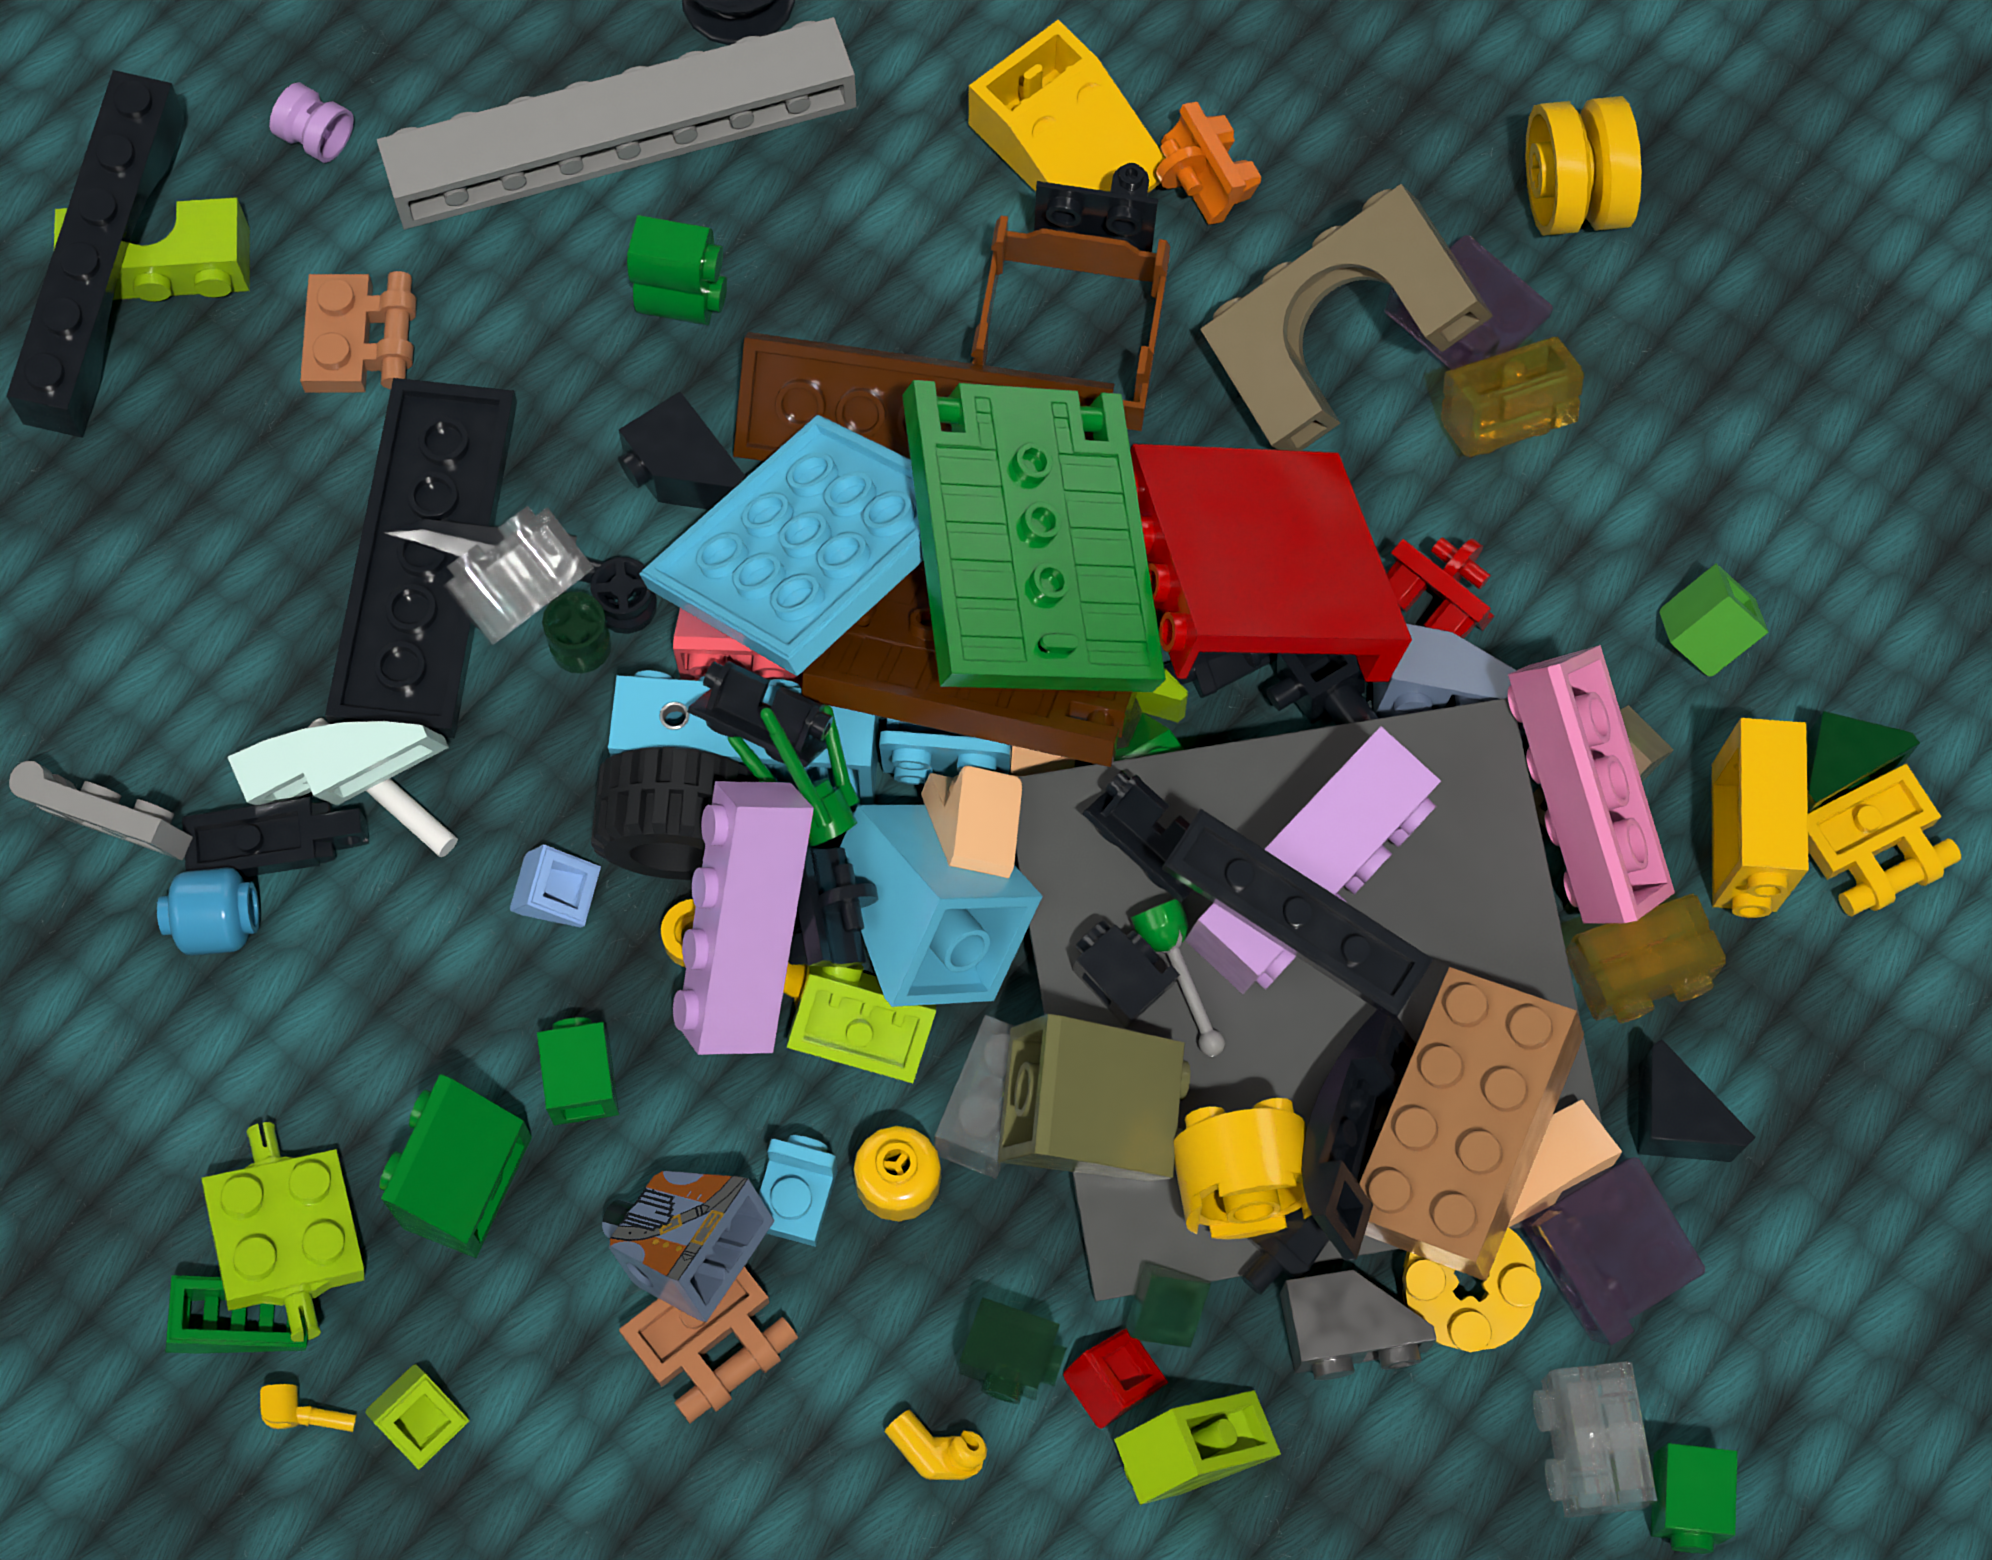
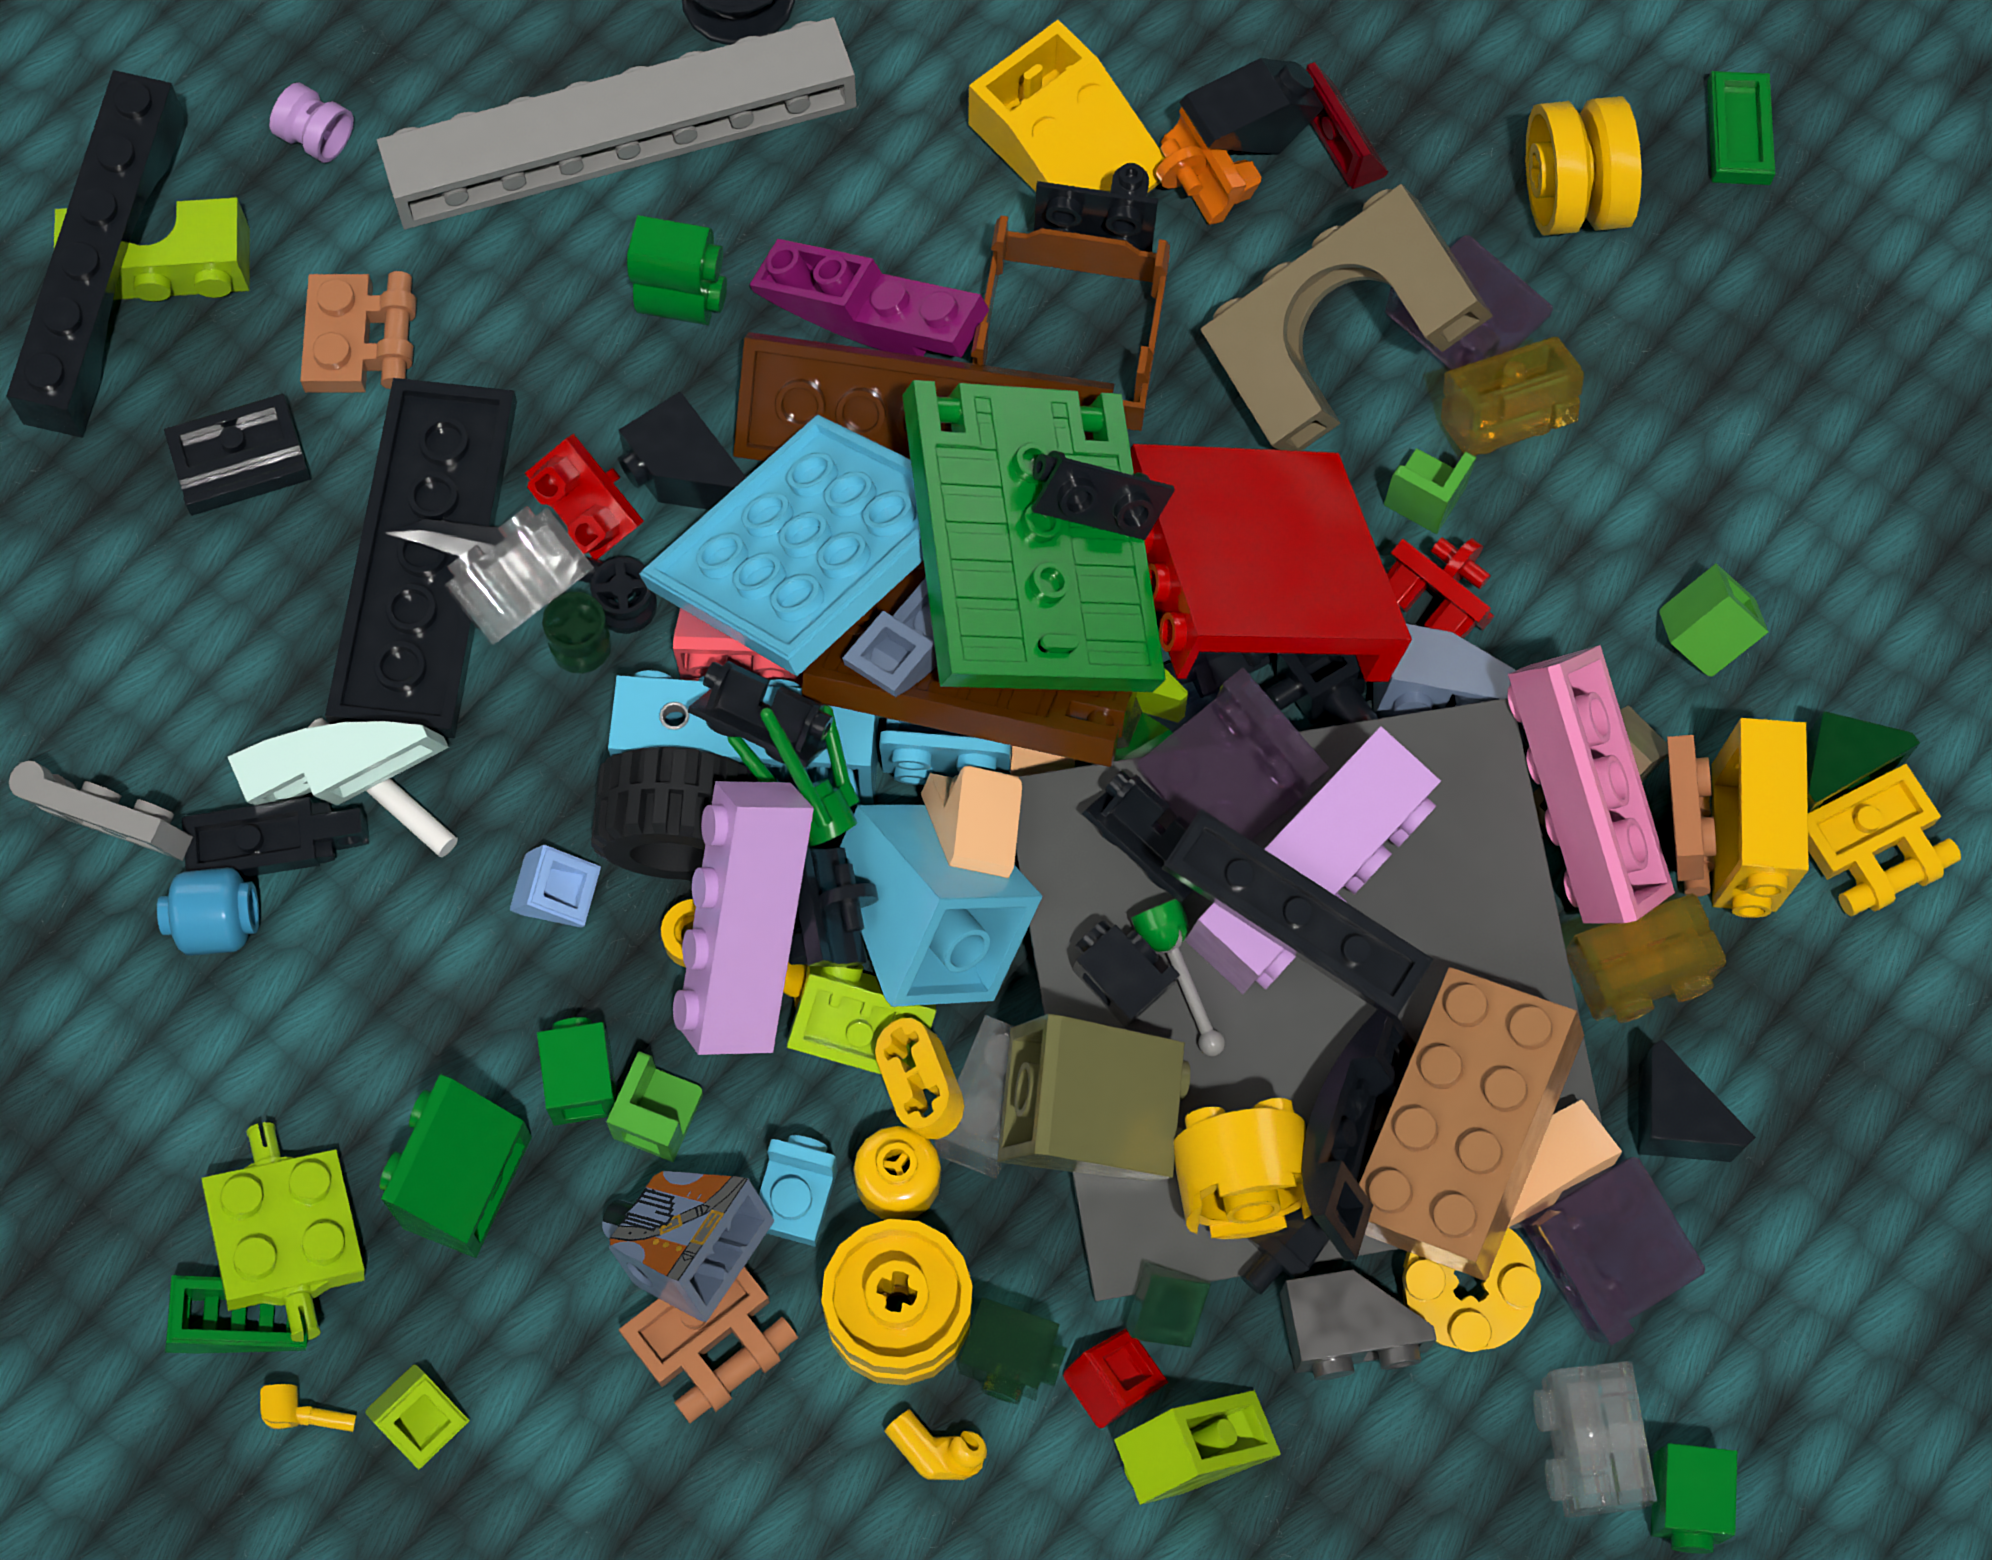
none -> black plate [164,393,311,516]
none -> red hips [525,433,644,560]
none -> bright green panel [606,1051,703,1163]
none -> magenta slope [749,239,989,358]
none -> yellow wheel [821,1219,973,1386]
none -> sand blue slope [842,577,937,697]
none -> yellow beam [875,1018,965,1139]
none -> black hinge [1032,450,1175,540]
none -> clear purple bracket [1137,668,1330,840]
none -> black slope [1179,58,1325,155]
none -> dark red slope [1306,62,1388,189]
none -> bright green panel [1384,448,1477,534]
none -> nougat plate [1667,735,1716,897]
none -> green tile [1707,71,1775,185]

